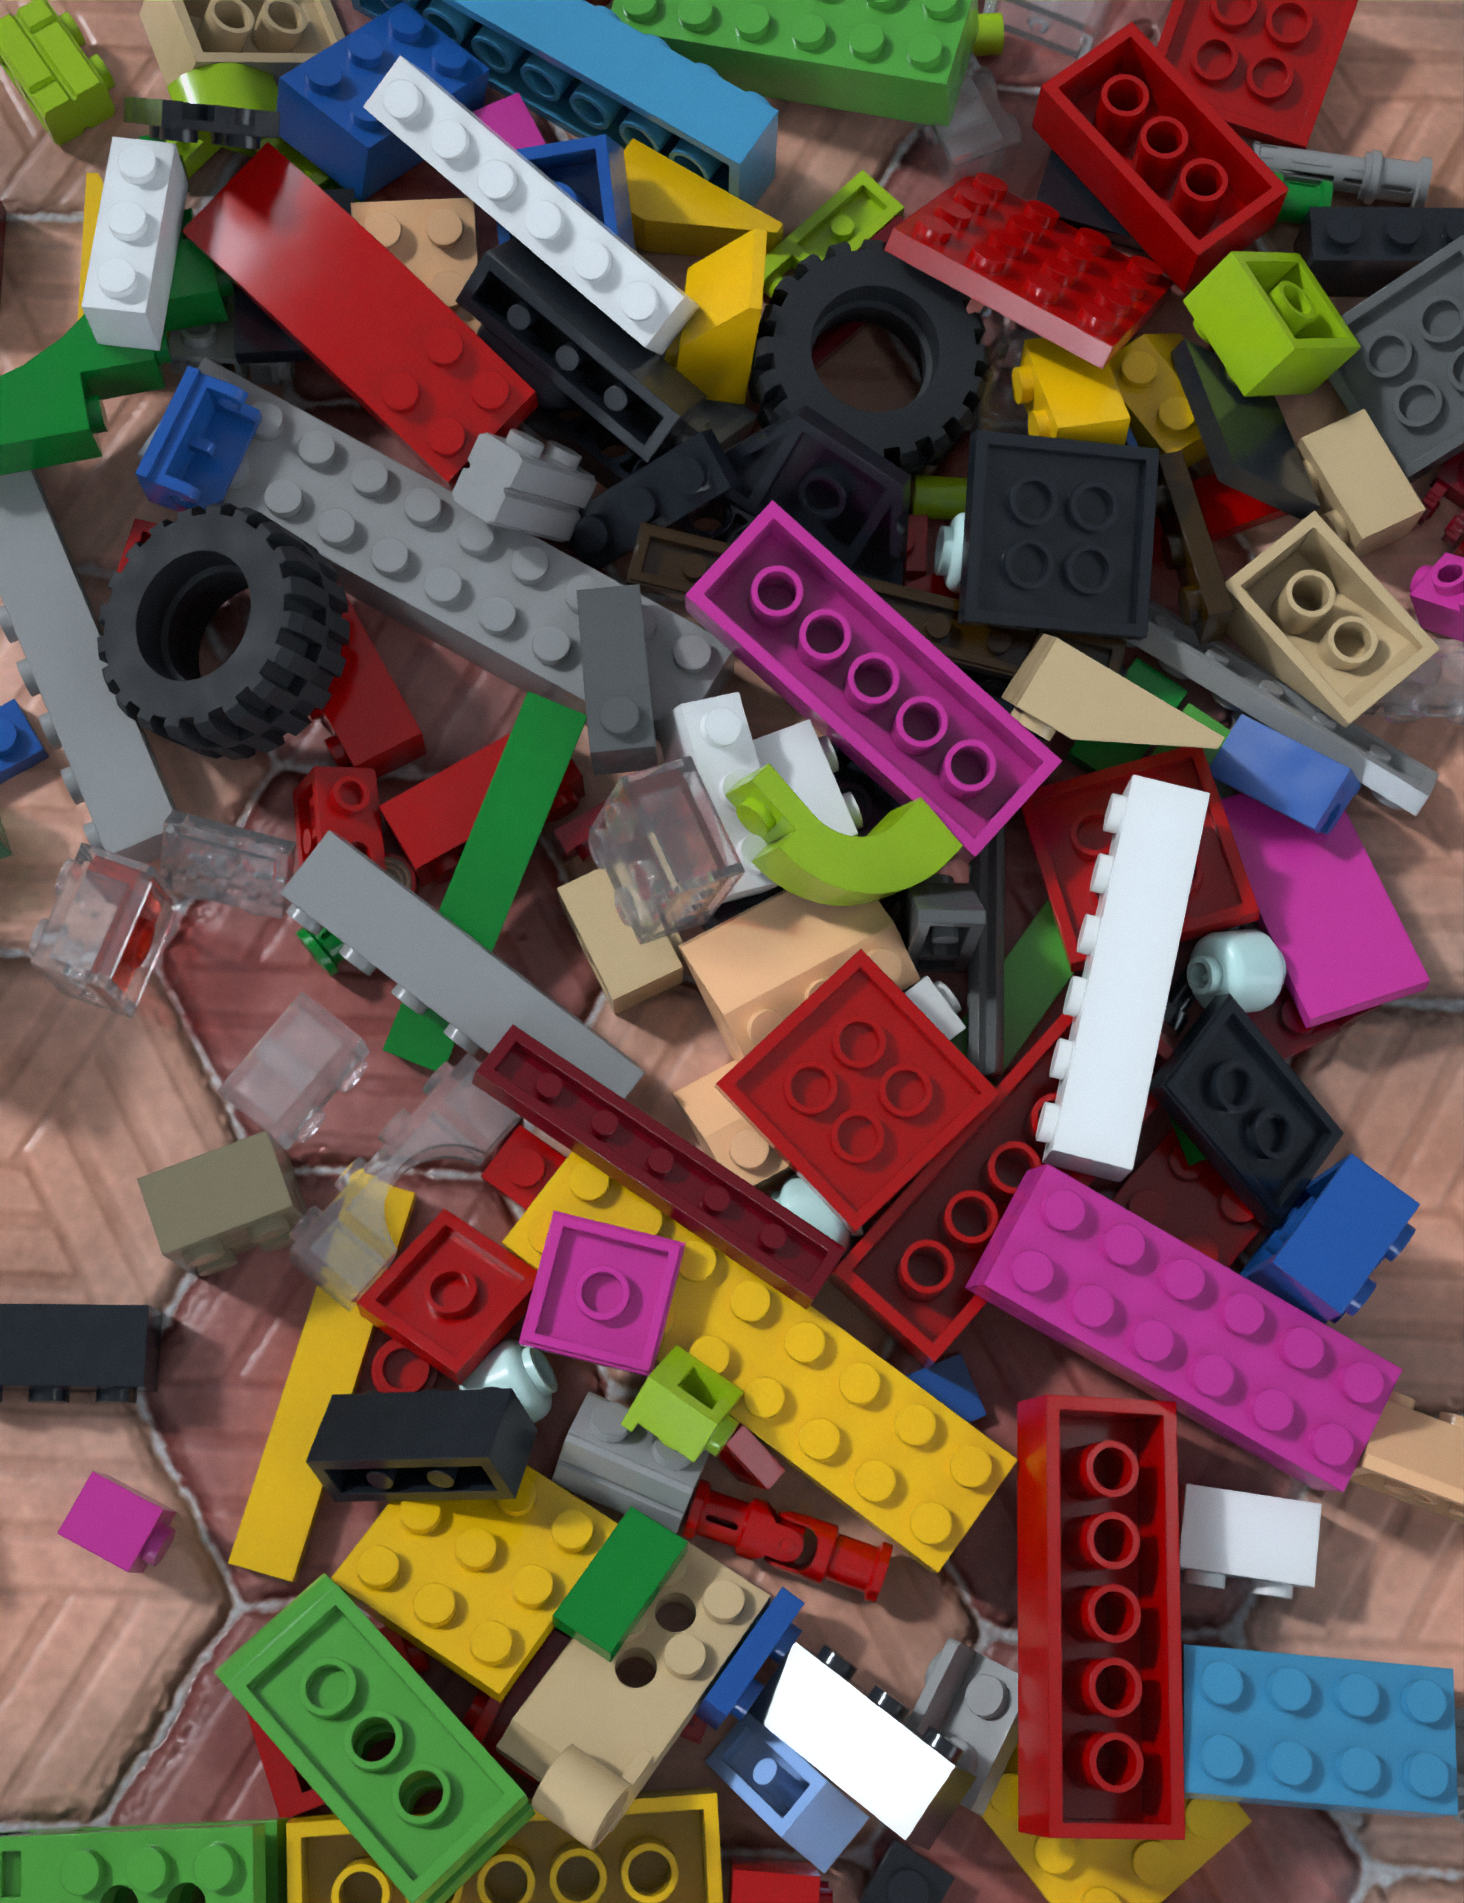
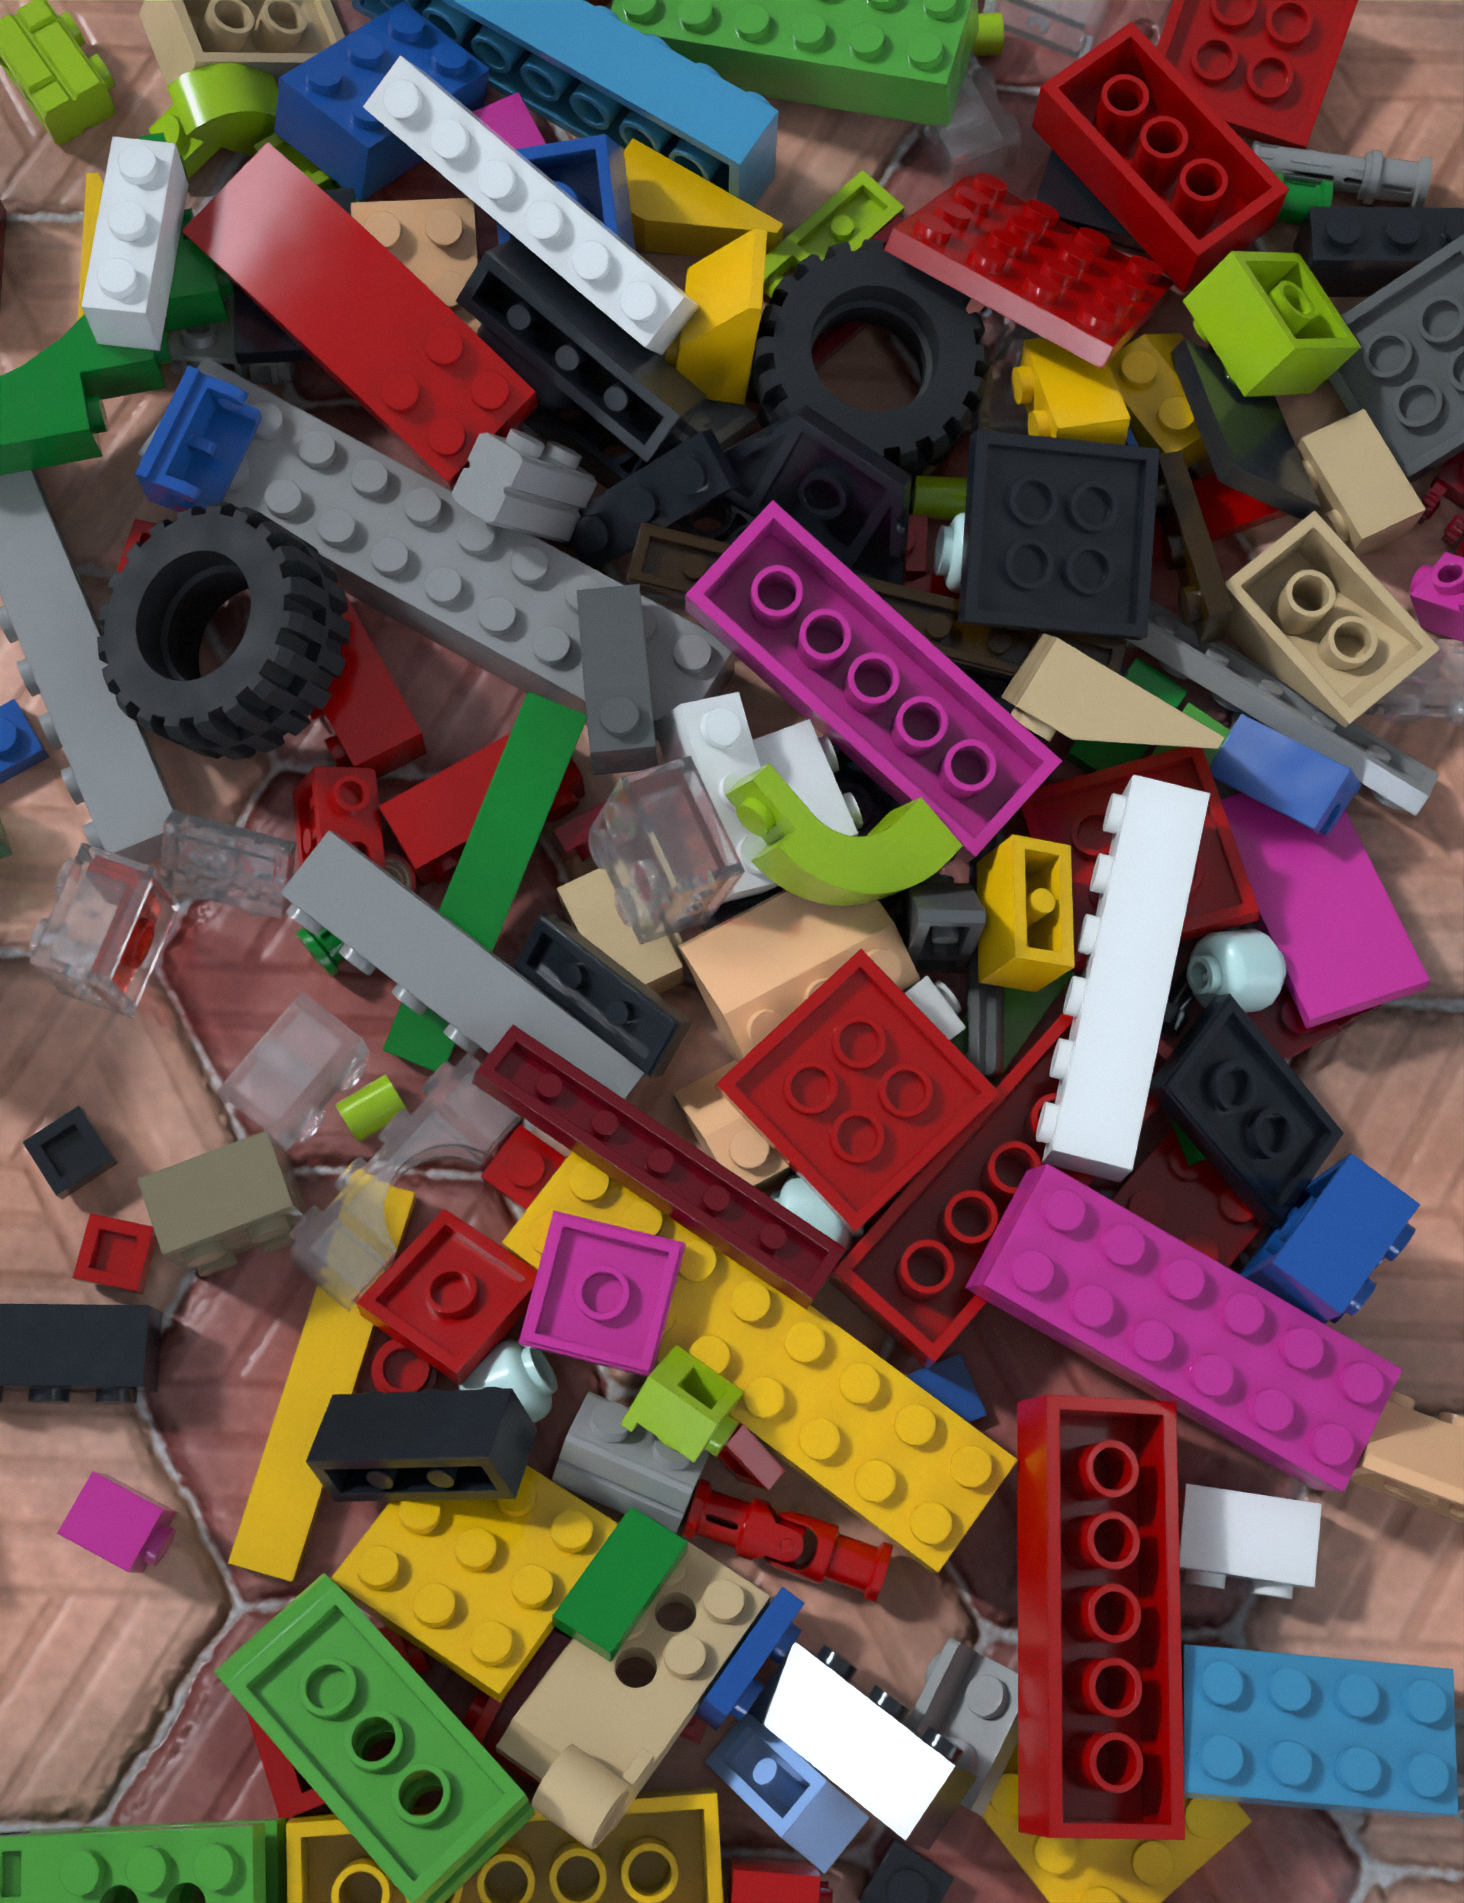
black wing [124,97,280,150] -> none
none -> black plate [23,1106,118,1200]
none -> red plate [72,1213,157,1295]
none -> lime hinge [335,1074,409,1143]
none -> black tile [513,913,693,1078]
none -> yellow brick [976,835,1075,992]

